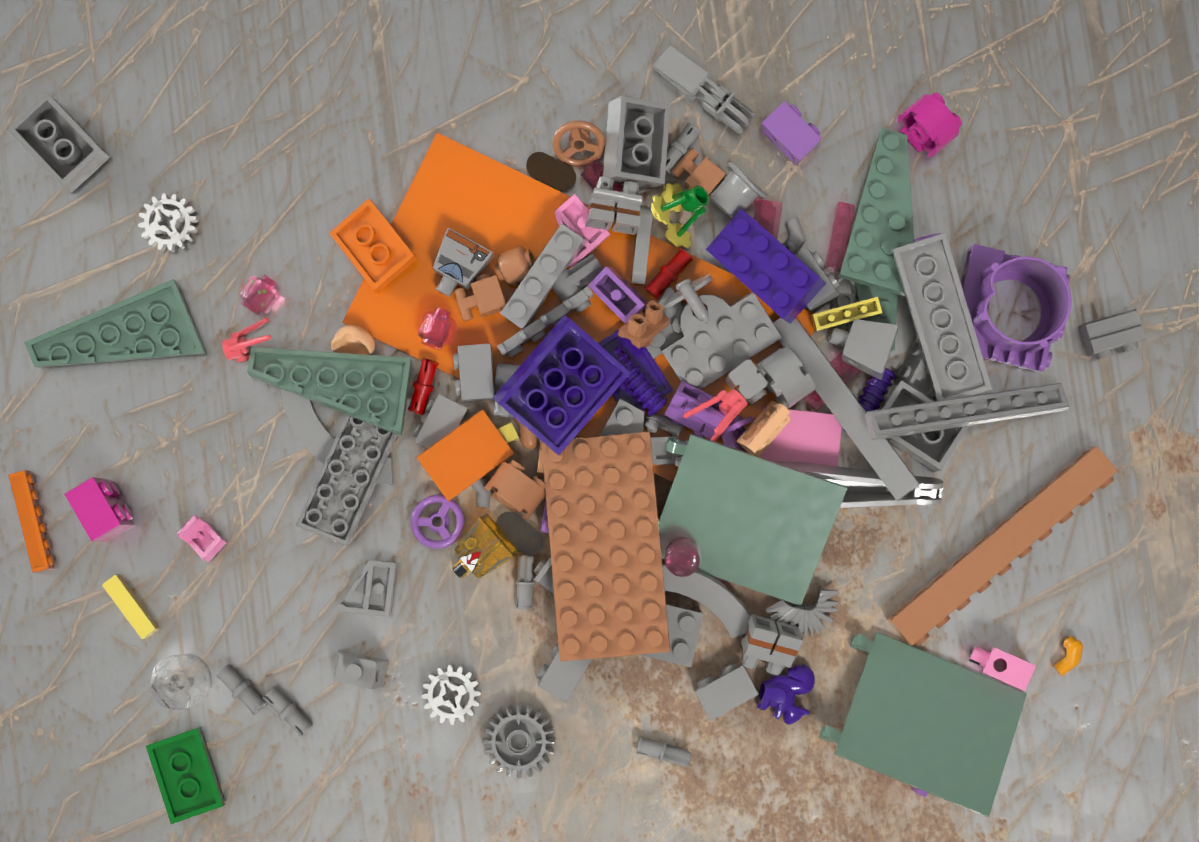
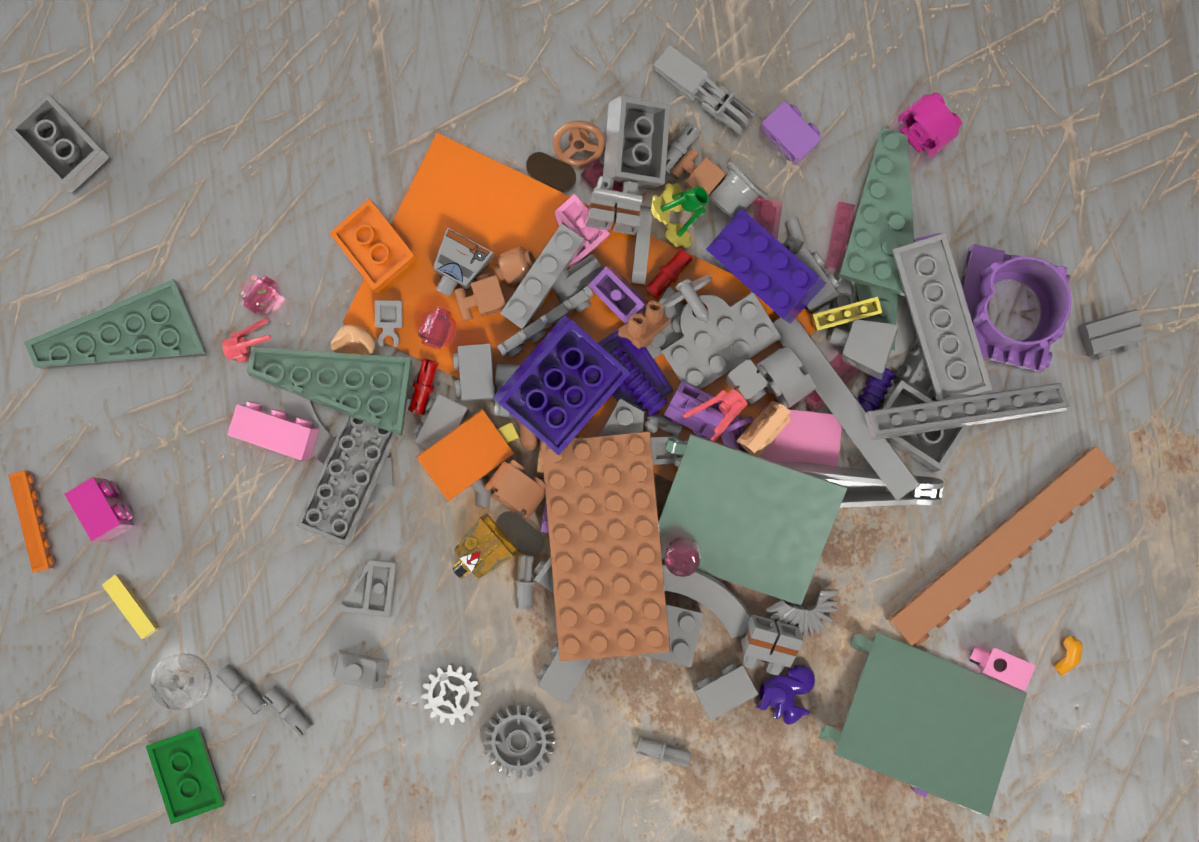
white gear [138,193,199,252] -> none
bright pink bracket [177,515,227,563] -> none
medium lavender piece [410,495,465,549] -> none
none -> bright pink brick [227,401,320,460]
none -> light grey plate [375,300,403,347]

